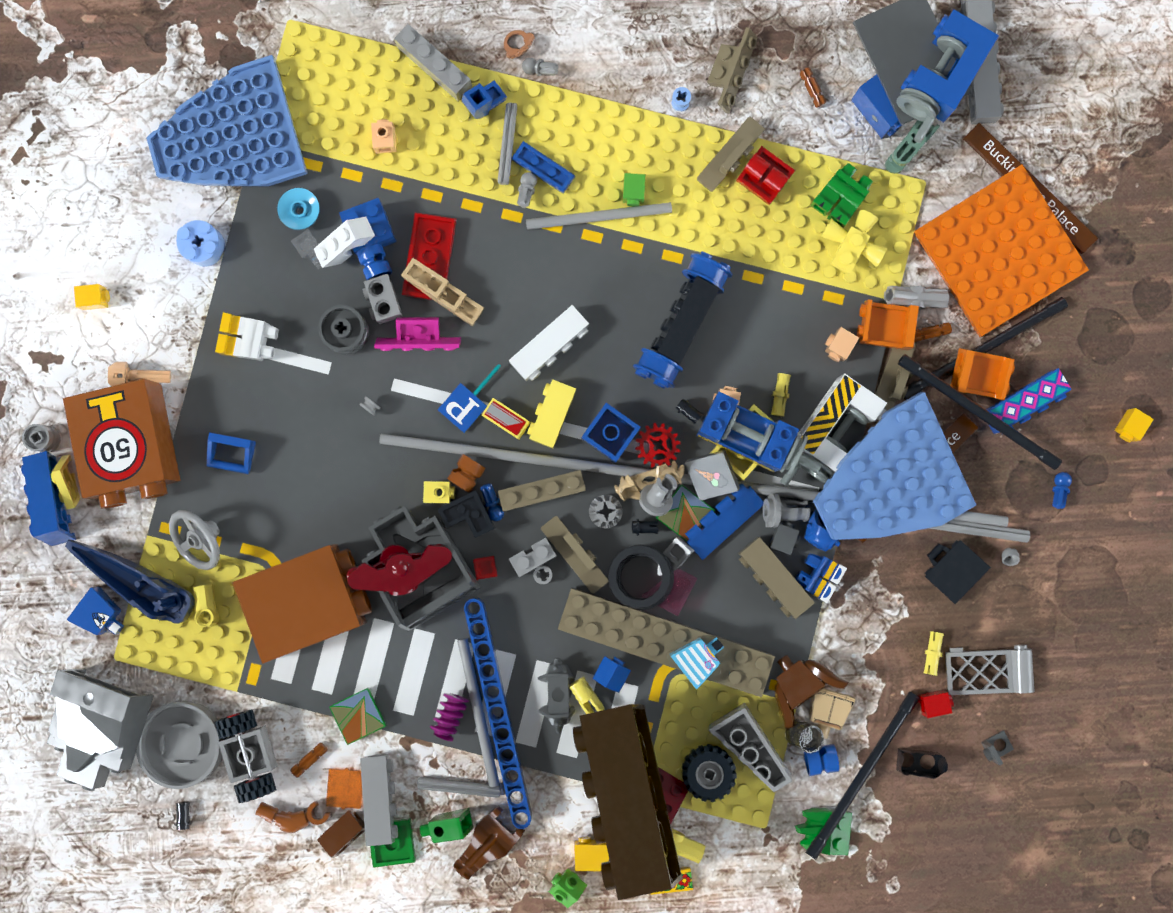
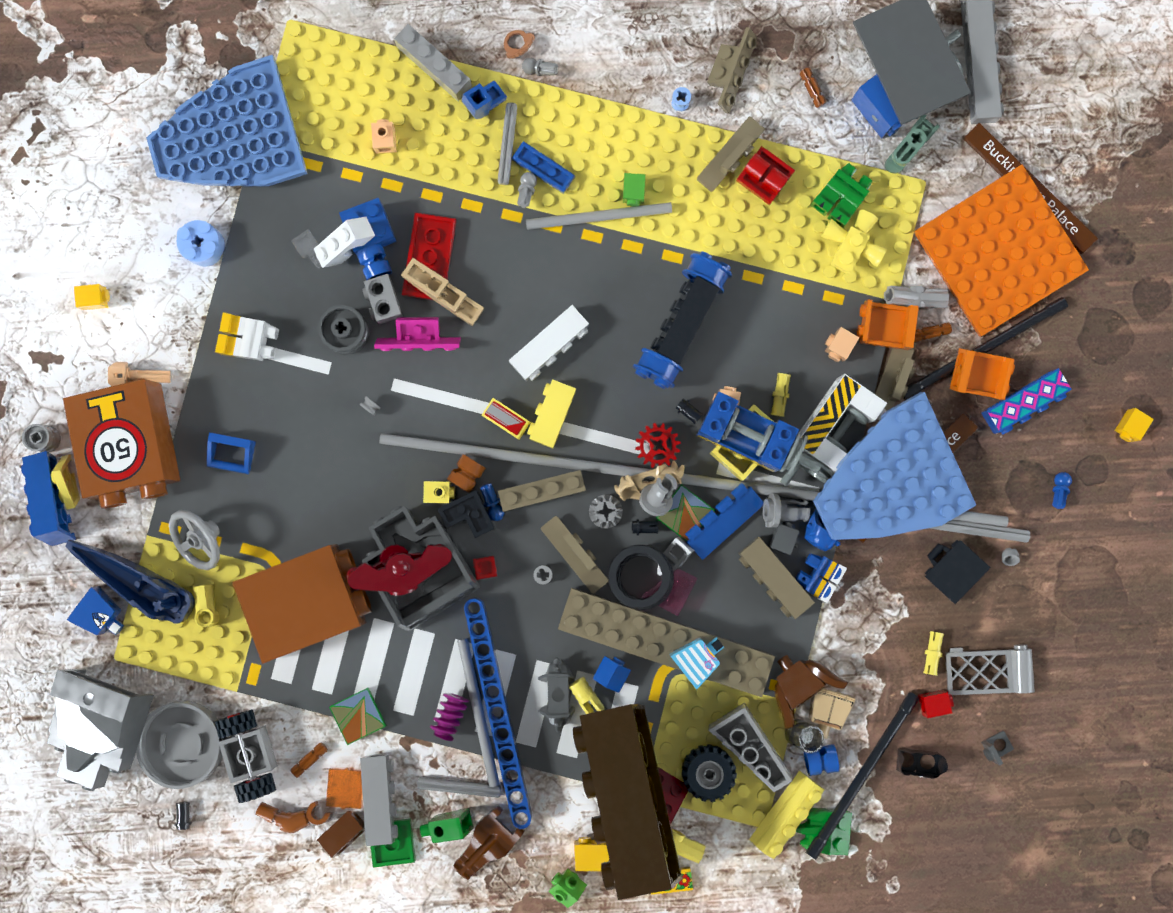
medium azure dish [277,188,320,230] -> none
blue piece [437,364,501,433] -> none
light grey brick [509,537,557,577] -> none
blue brick [581,403,641,463] -> none
tile [685,450,740,501] -> none
blue piece [896,9,999,143] -> none
black piece [898,354,1062,470] -> none
none -> light yellow brick [749,771,824,859]

